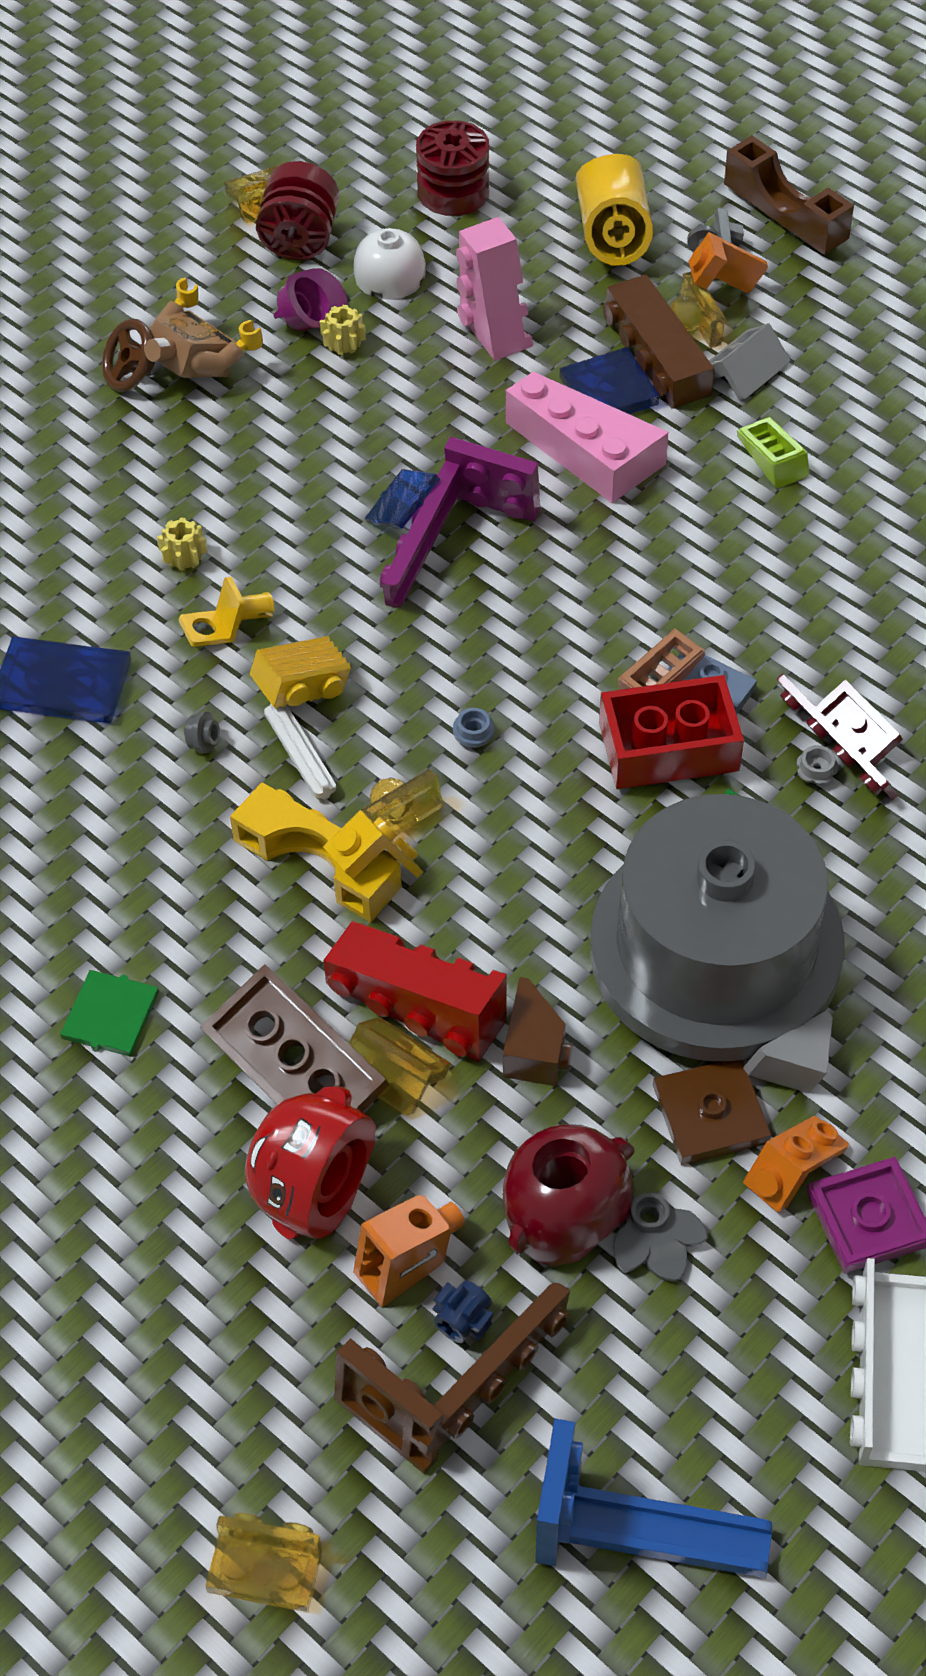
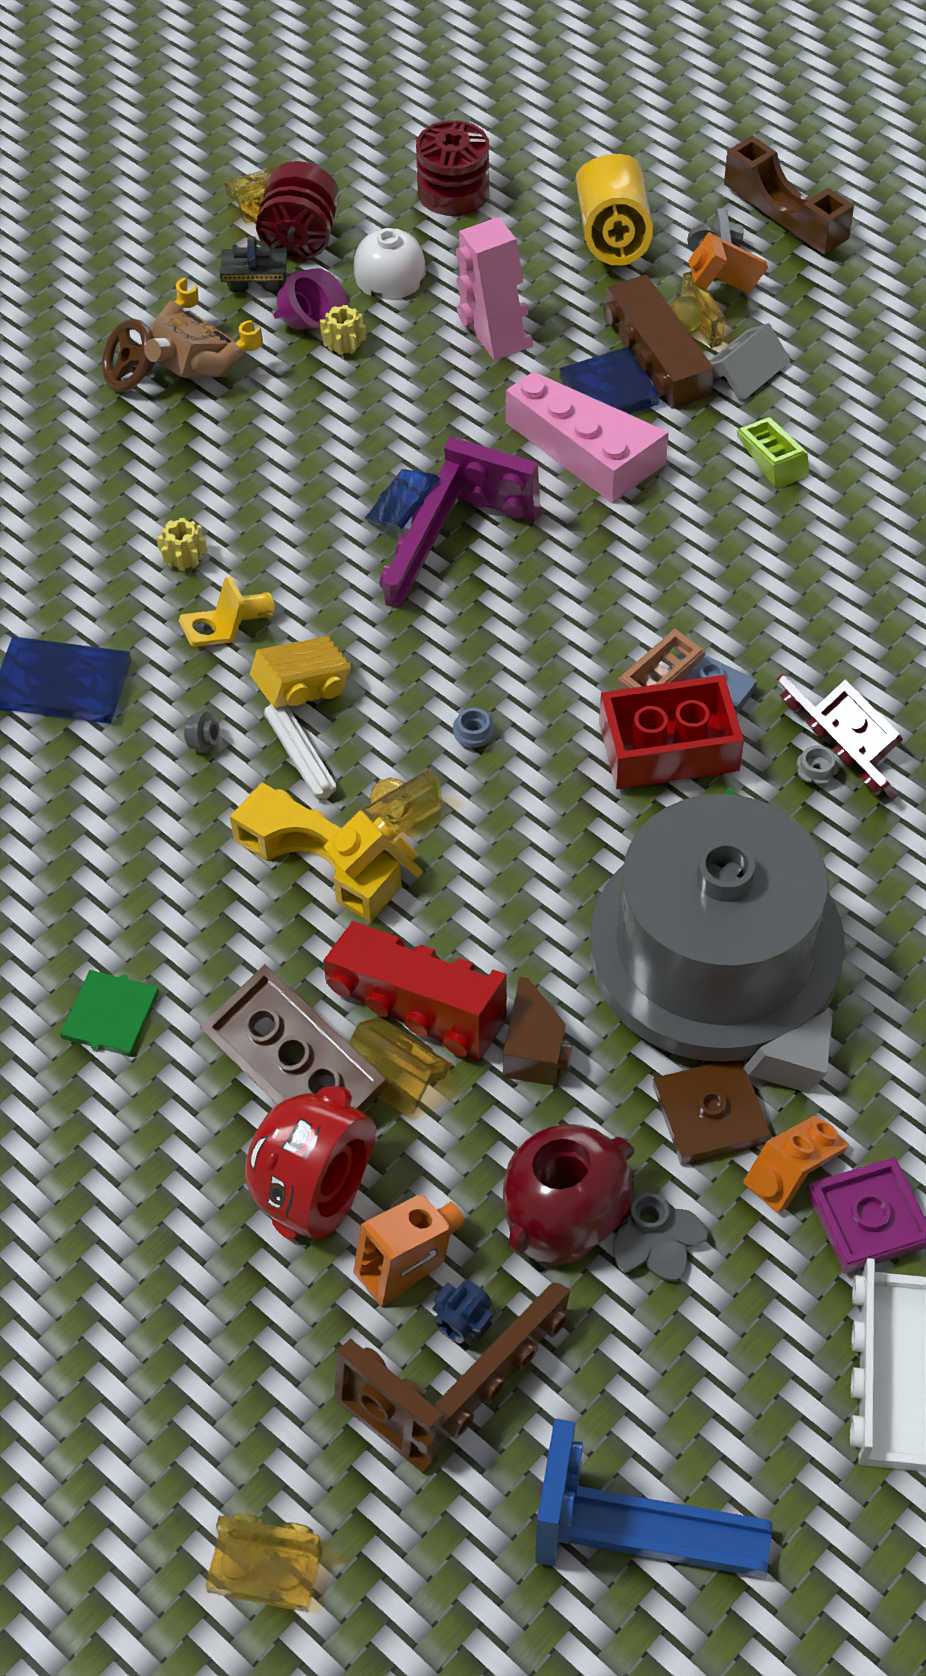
none -> pearl dark grey hips [220,236,287,292]

